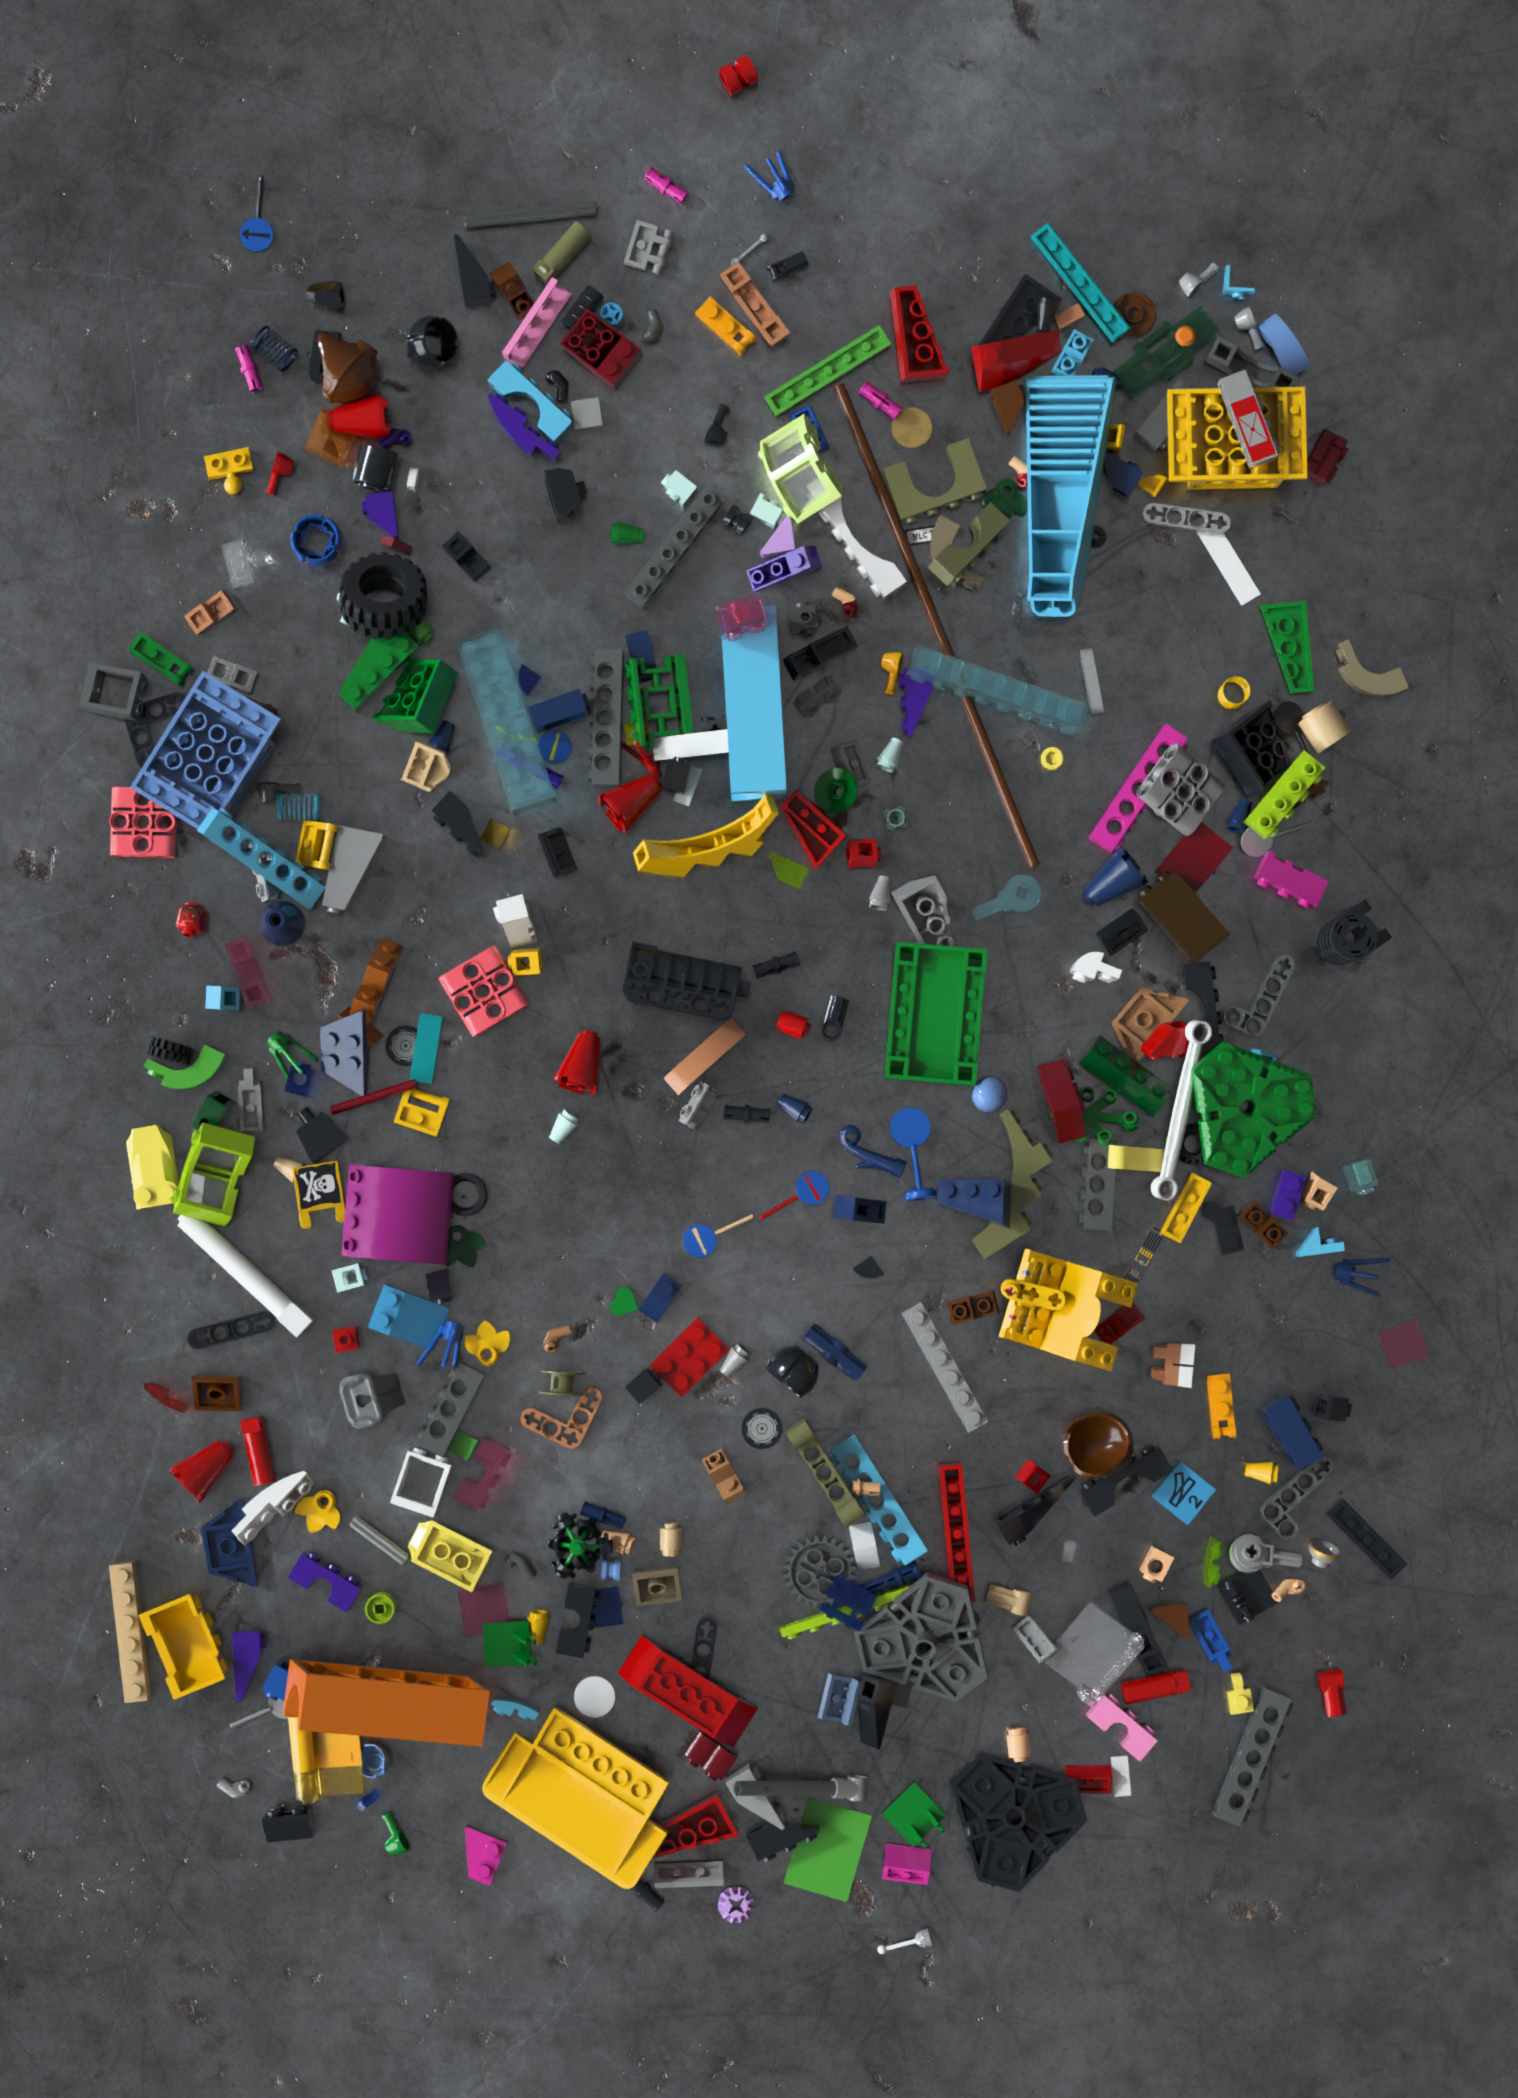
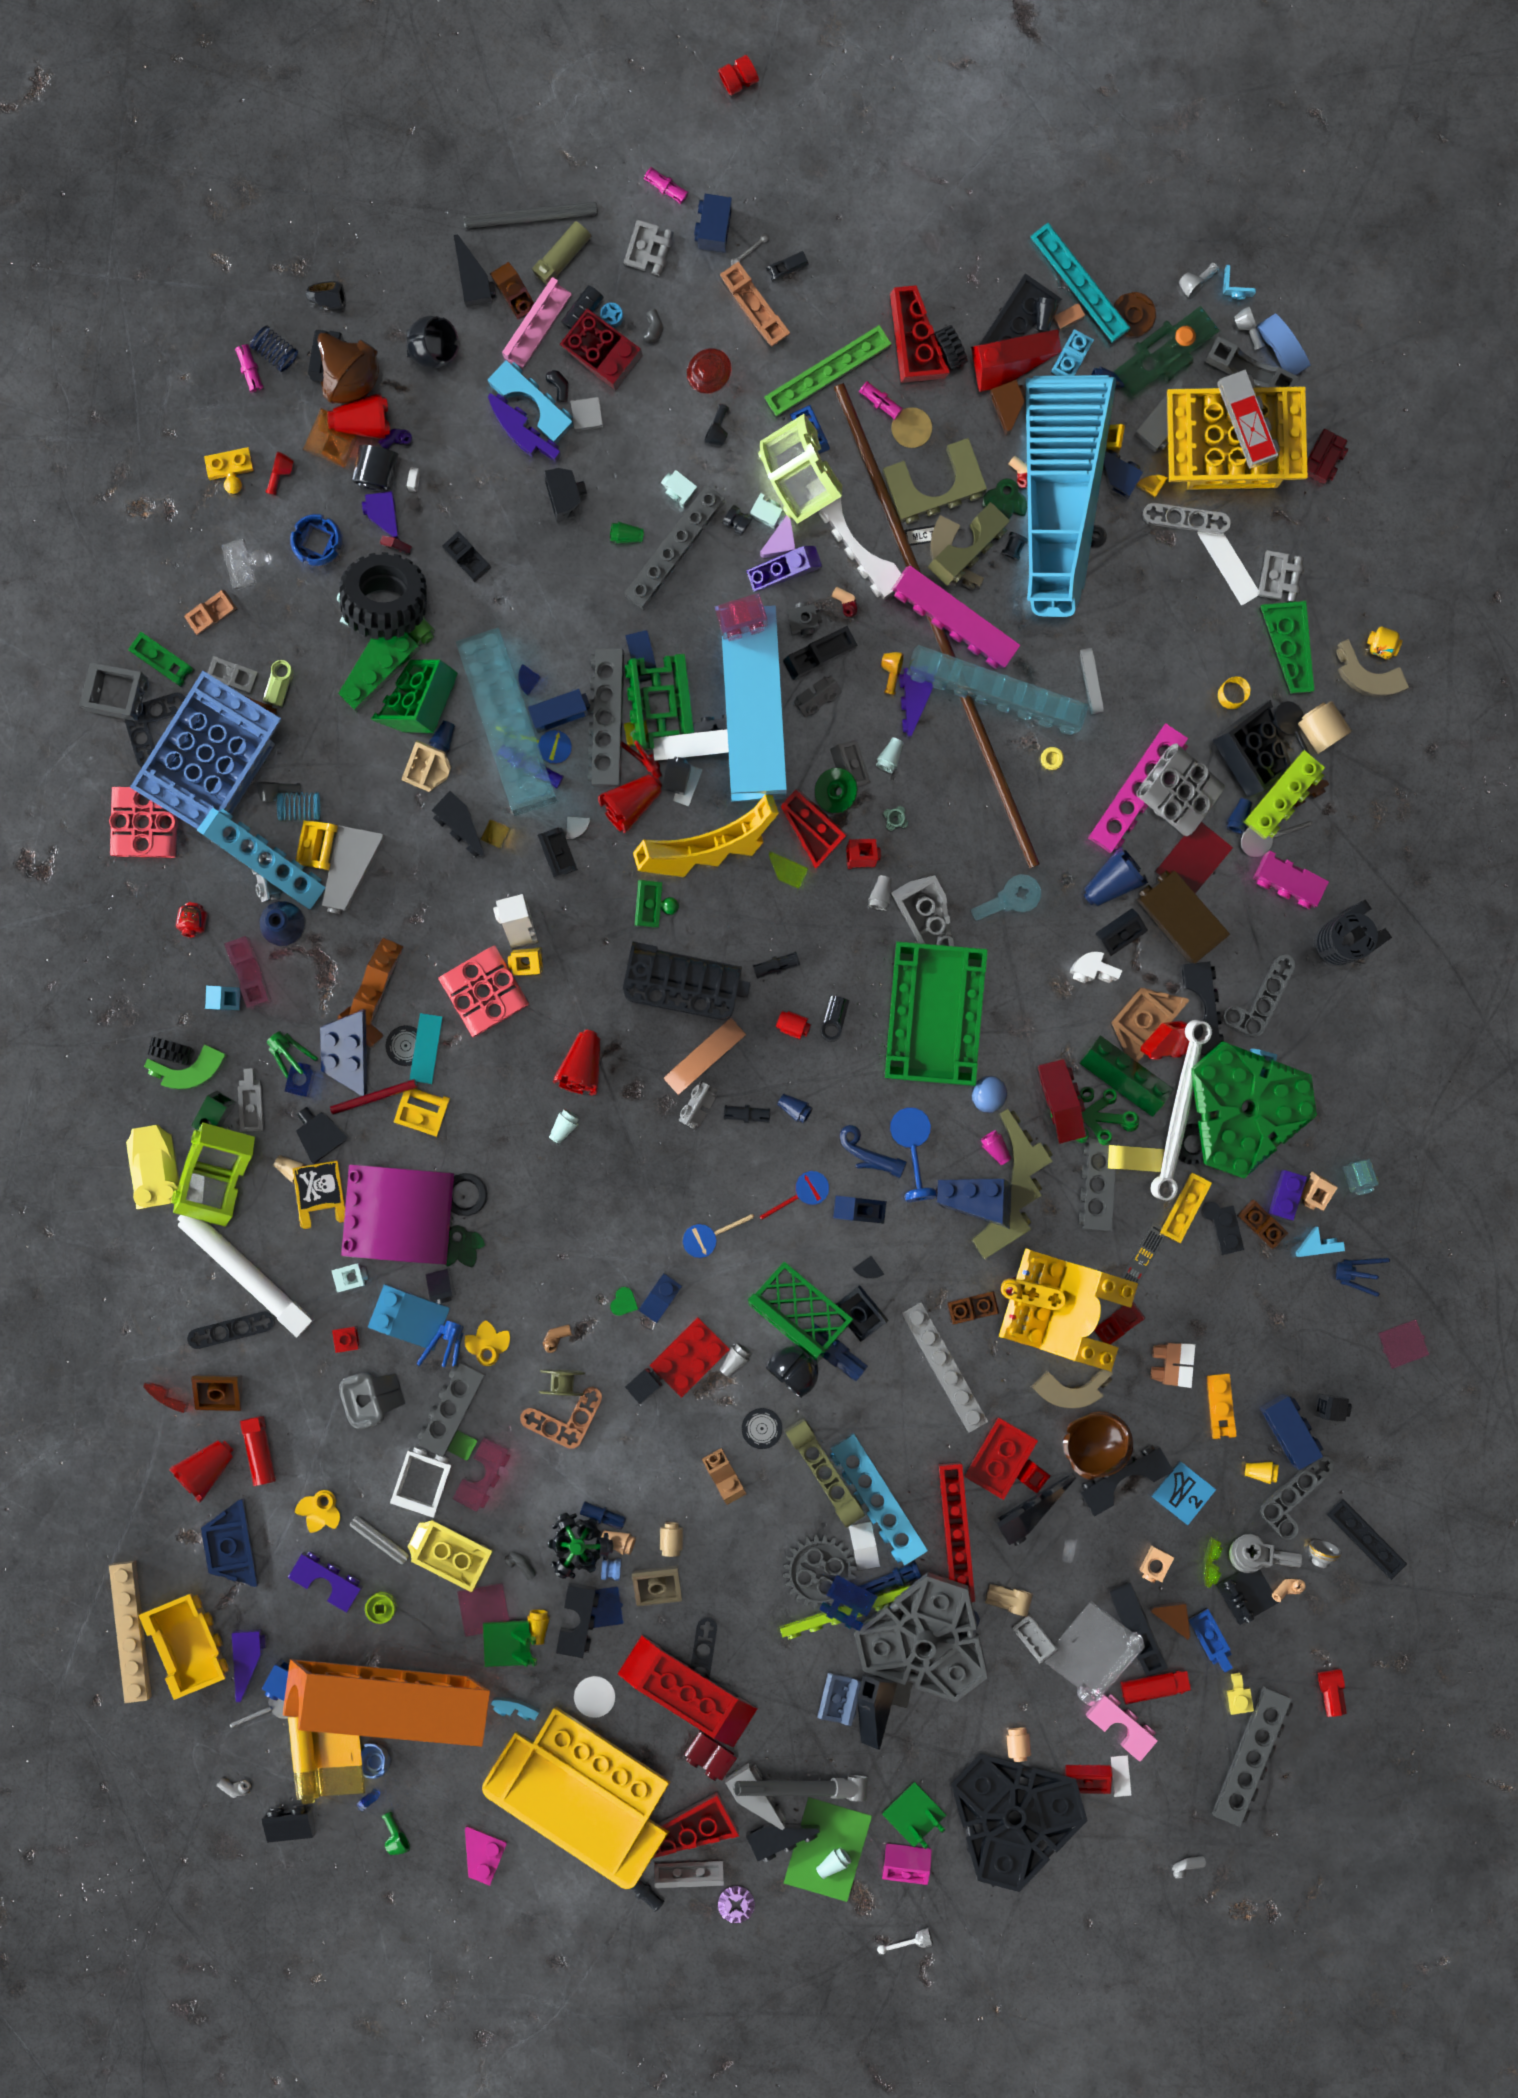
white slope [232,1471,315,1546] -> none
blue piece [240,175,274,252] -> none
light orange plate [695,297,757,356] -> none
blue plant [744,150,795,201] -> none
light nougat pin [851,1479,880,1497] -> none
none -> yellowish green piece [263,660,294,707]
none -> light grey tile [566,817,590,840]
none -> green plate [635,880,679,928]
none -> clear red hat [687,348,731,394]
none -> dark blue slope [694,193,732,253]
none -> green fence [748,1262,853,1363]
none -> light aqua cone [816,1847,851,1879]
none -> black slope [836,1285,889,1342]
none -> dark pink brick [891,566,1020,669]
none -> black tyre [934,325,968,370]
none -> red plate [964,1417,1038,1500]
none -> dark pink cone [981,1130,1012,1165]
none -> black bush [1001,532,1028,561]
none -> dark tan arch [1031,1369,1113,1408]
none -> light grey arm [1172,1856,1206,1878]
none -> light grey plate [1258,550,1304,602]
none -> yellow head [1367,626,1403,660]

